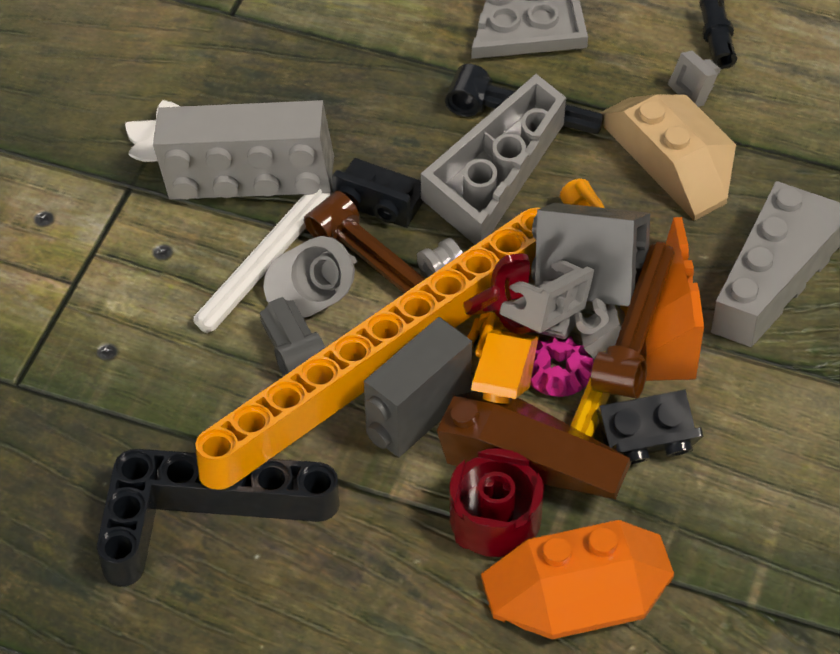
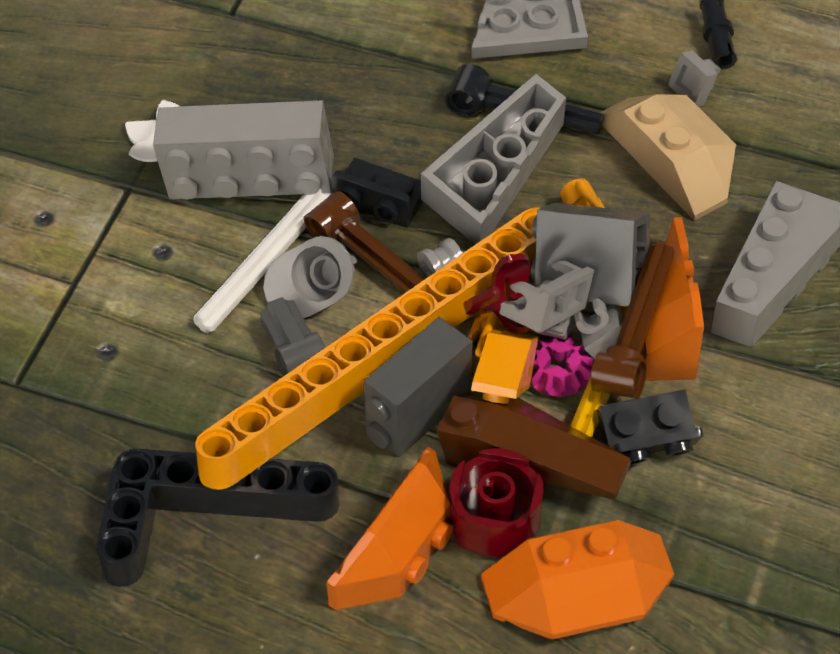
none -> orange wedge [326,447,453,610]

